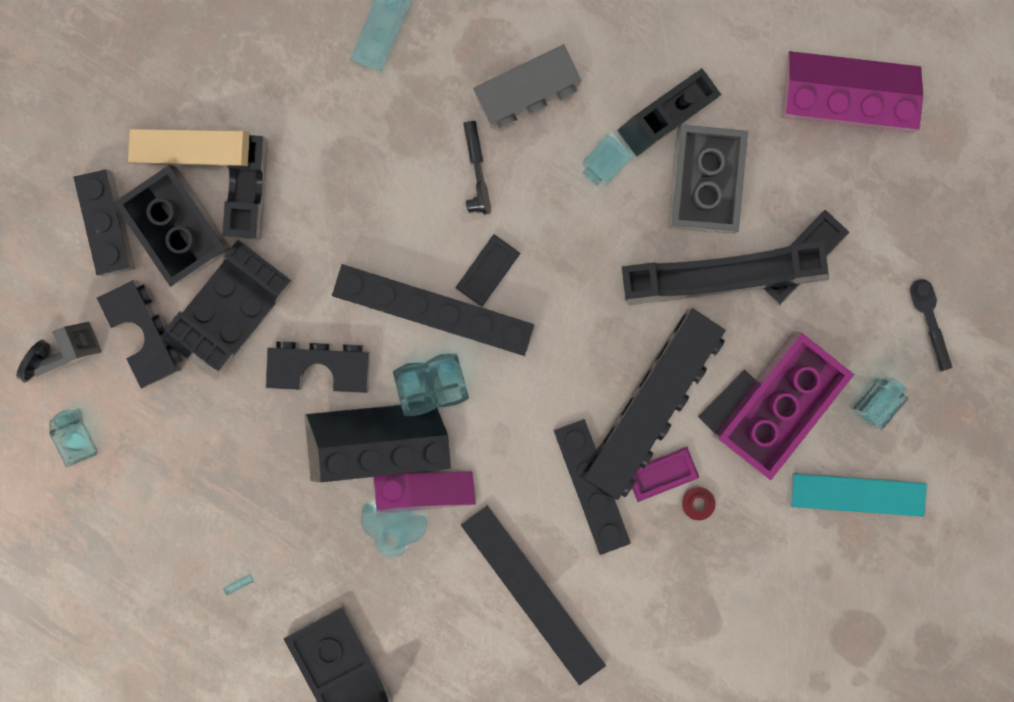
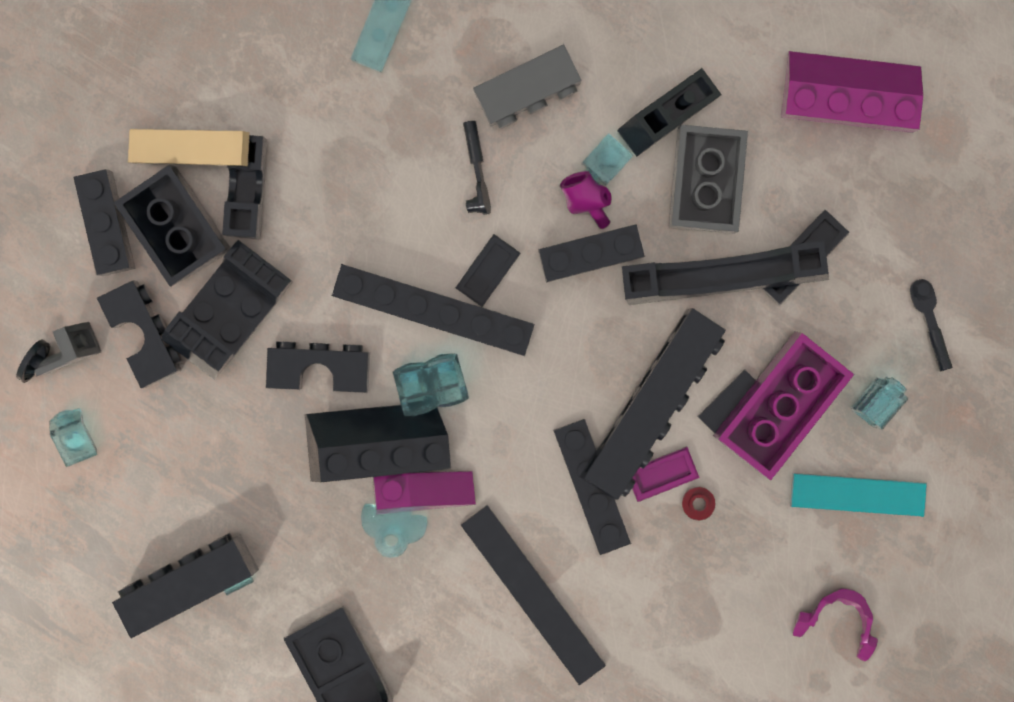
none -> black brick [112,533,259,638]
none -> black brick [538,224,645,283]
none -> magenta piece [560,171,612,229]
none -> magenta helmet [793,589,878,661]

